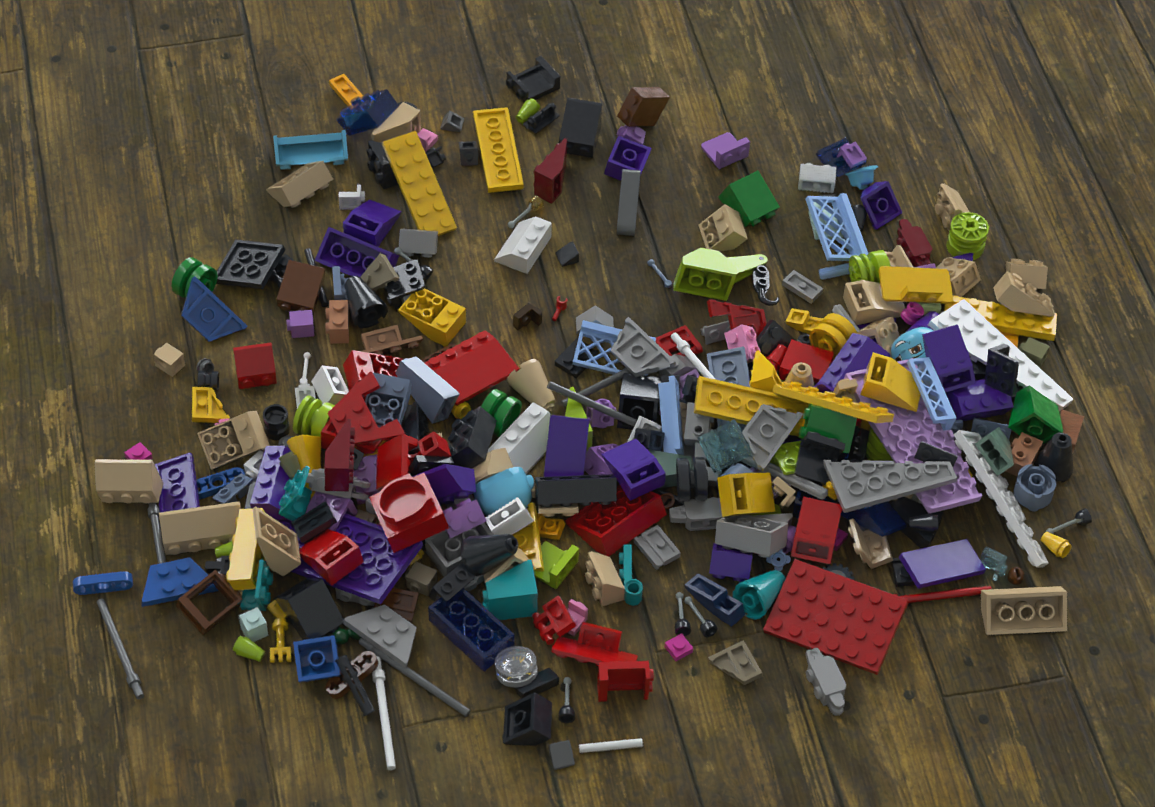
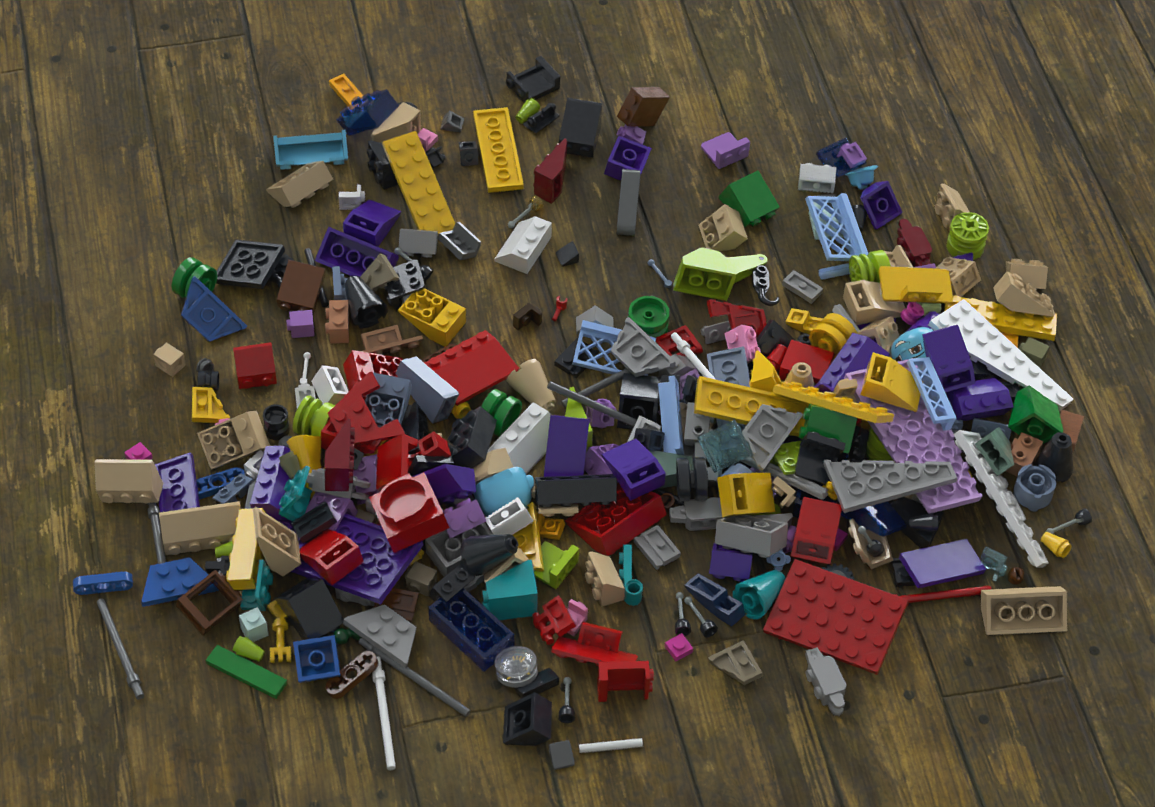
black pin [335,654,376,716] -> none
black hinge [914,441,958,467] -> none
black bracket [984,344,1019,396] -> none
none -> green tile [206,645,288,699]
none -> dark grey bracket [438,222,482,260]
none -> green wheel [628,296,669,338]
none -> black hinge [858,526,884,557]

